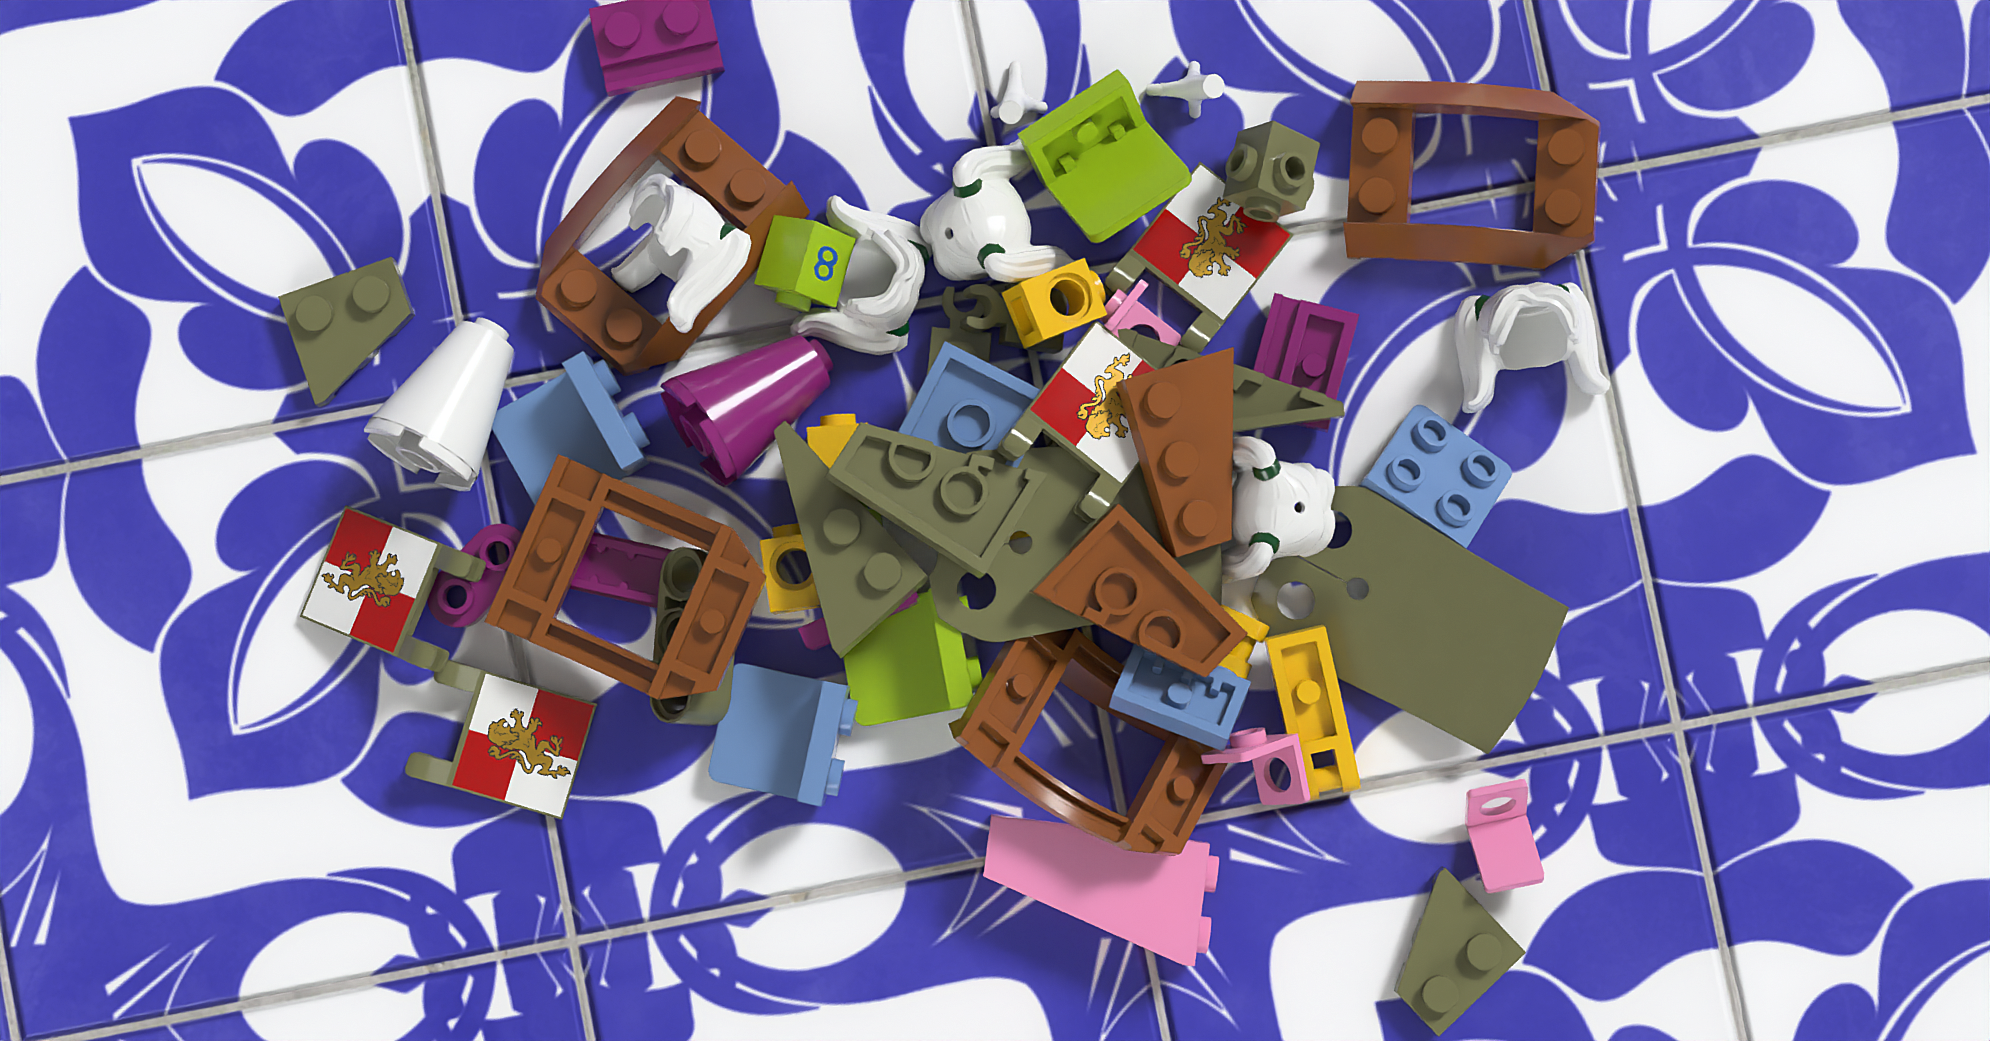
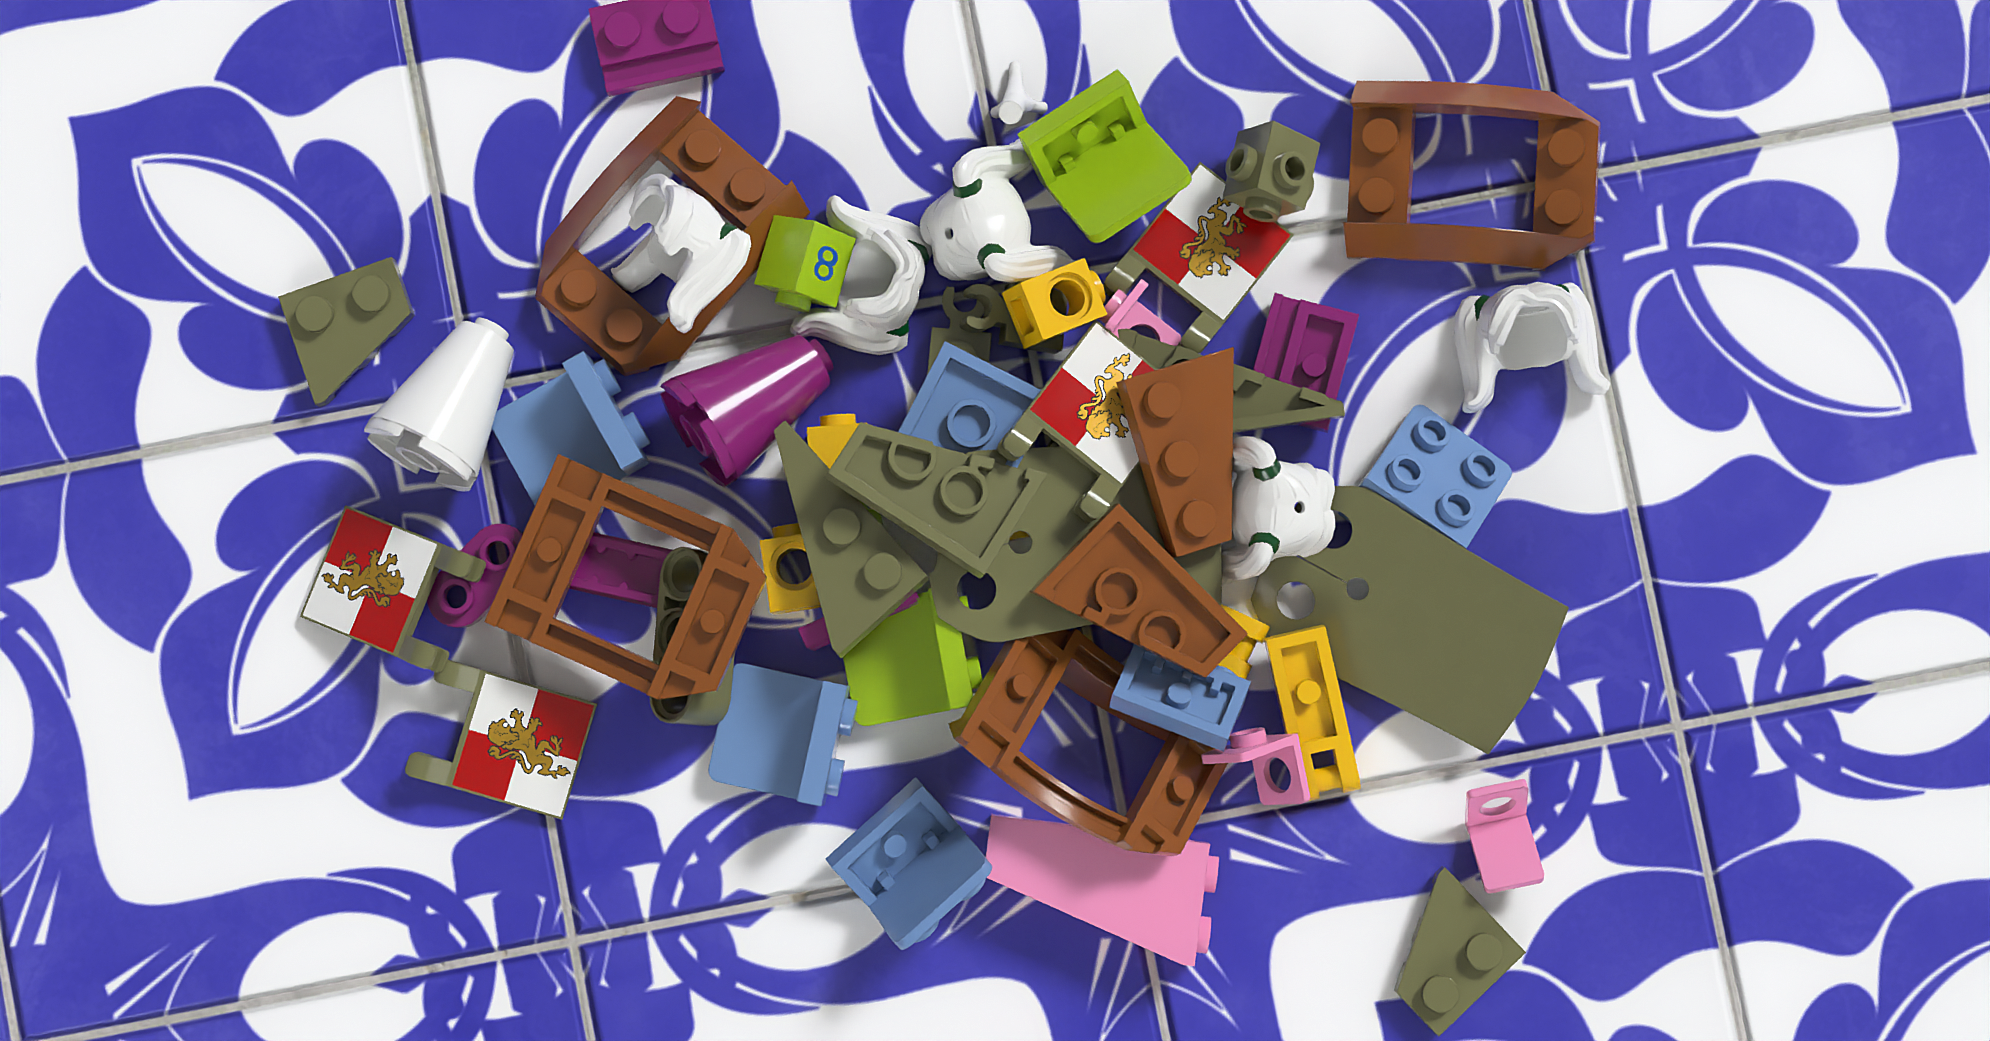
white bar [1146,61,1225,118] -> none
none -> medium blue bracket [825,777,992,950]

